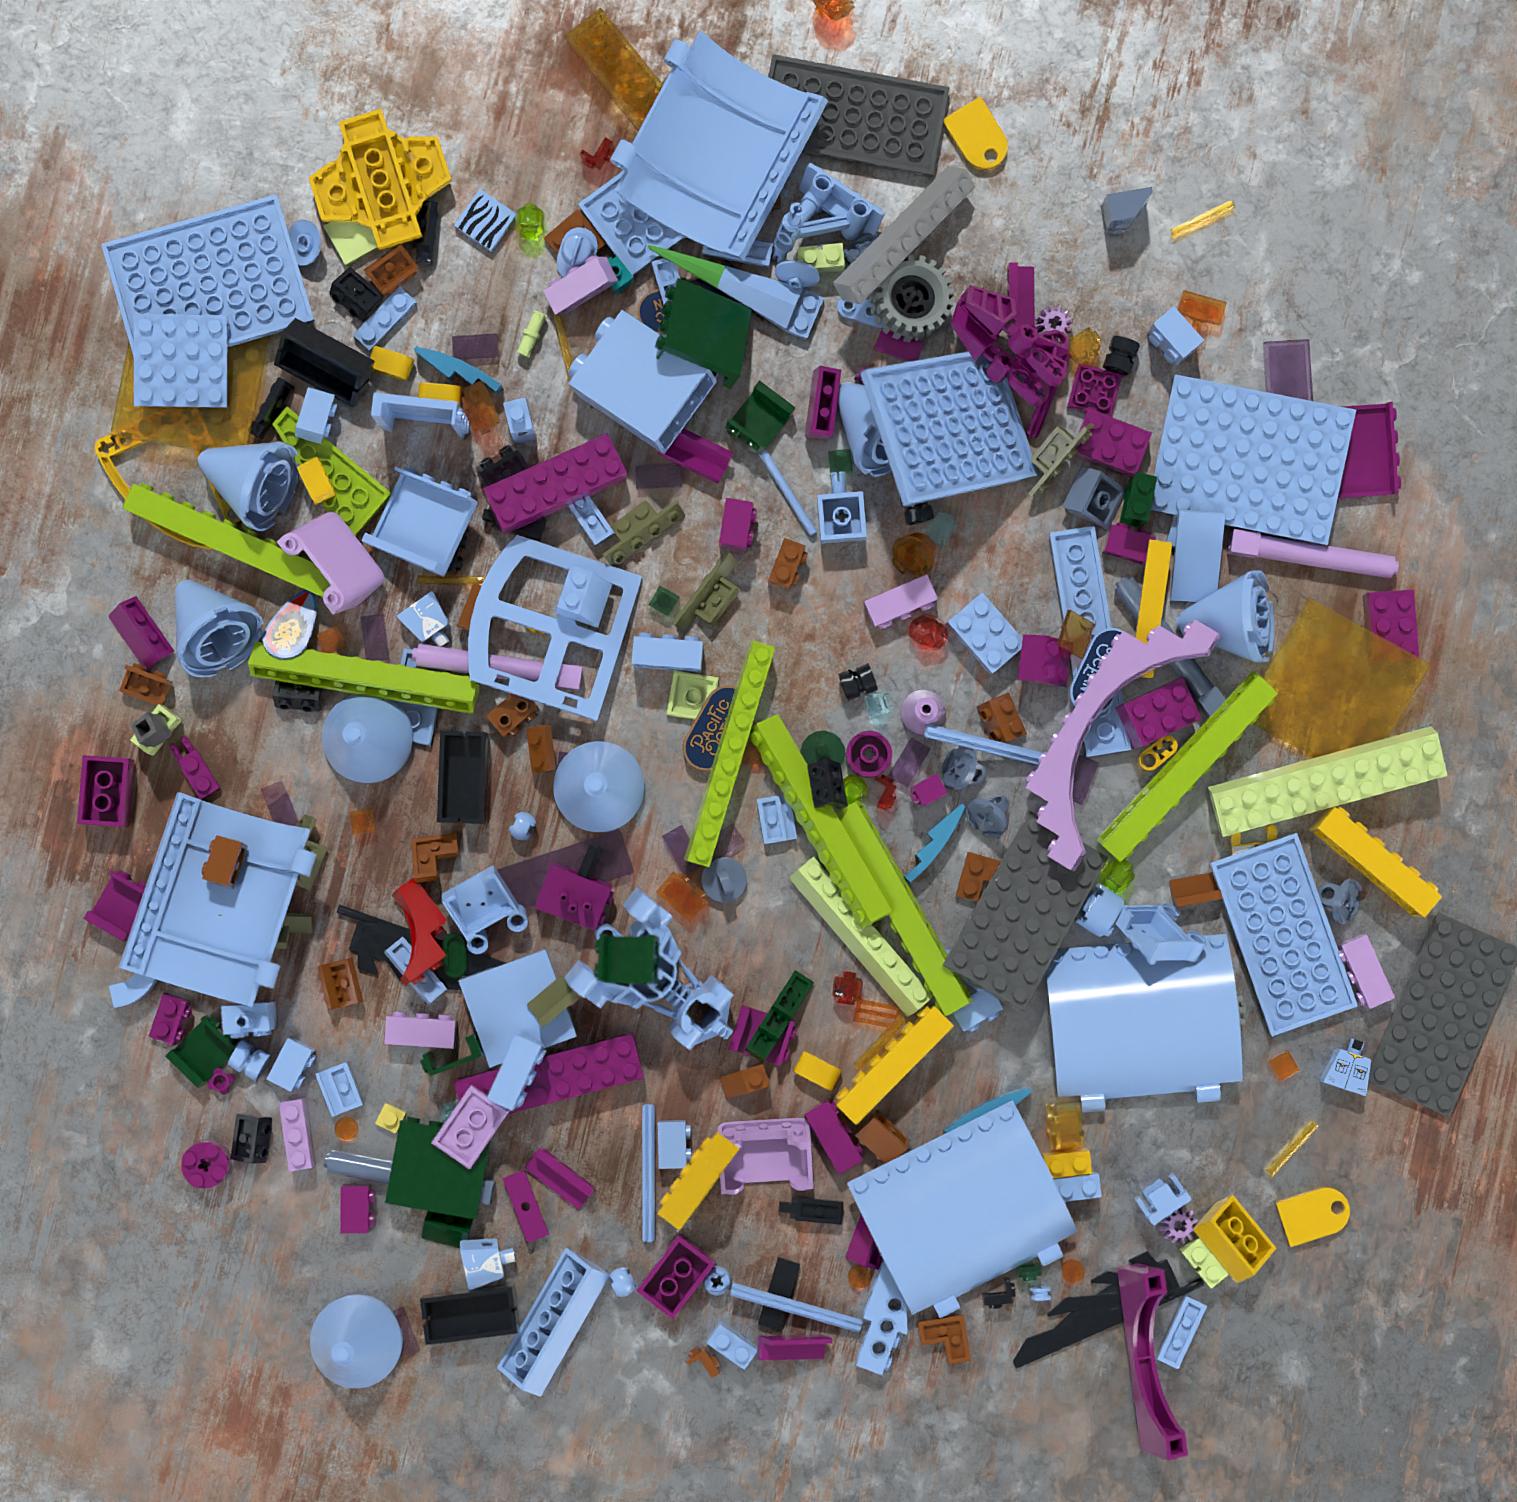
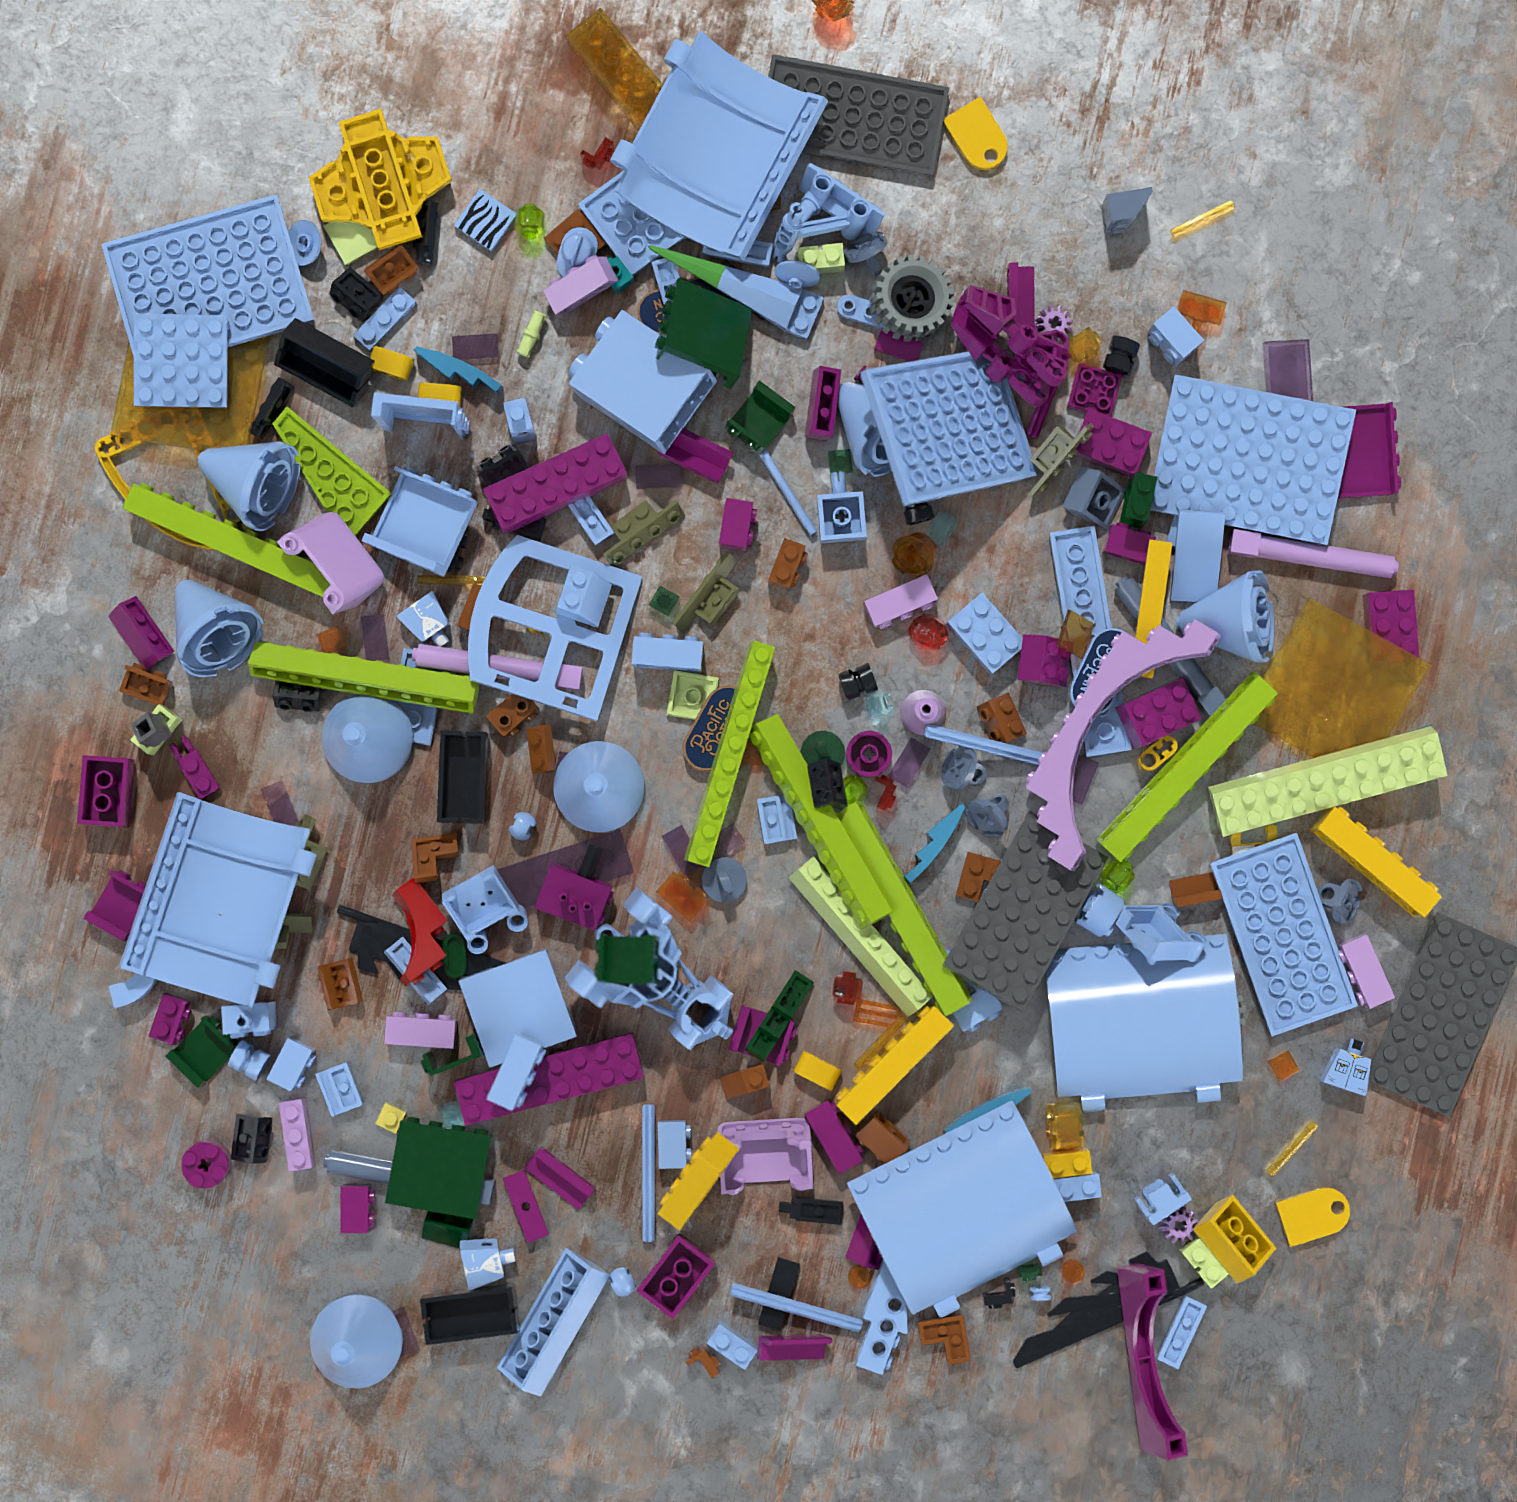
dark orange brick [201,835,248,889] -> none
magenta plate [208,1068,235,1095] -> none
shield [263,590,317,660] -> none
light blue brick [295,387,337,444] -> none
yellow beam [296,457,336,505] -> none
clear orange tile [334,1117,359,1140] -> none
clear orange plate [349,808,376,834] -> none
lavender tile [432,1085,509,1169] -> none
clear orange bracket [461,381,500,435] -> none
olive panel [527,976,579,1028] -> none
clear yellow piece [552,315,573,382] -> none
light blue piece [703,1266,732,1296] -> none
light grey brick [833,166,975,304] -> none
magenta brick [909,773,948,808] -> none

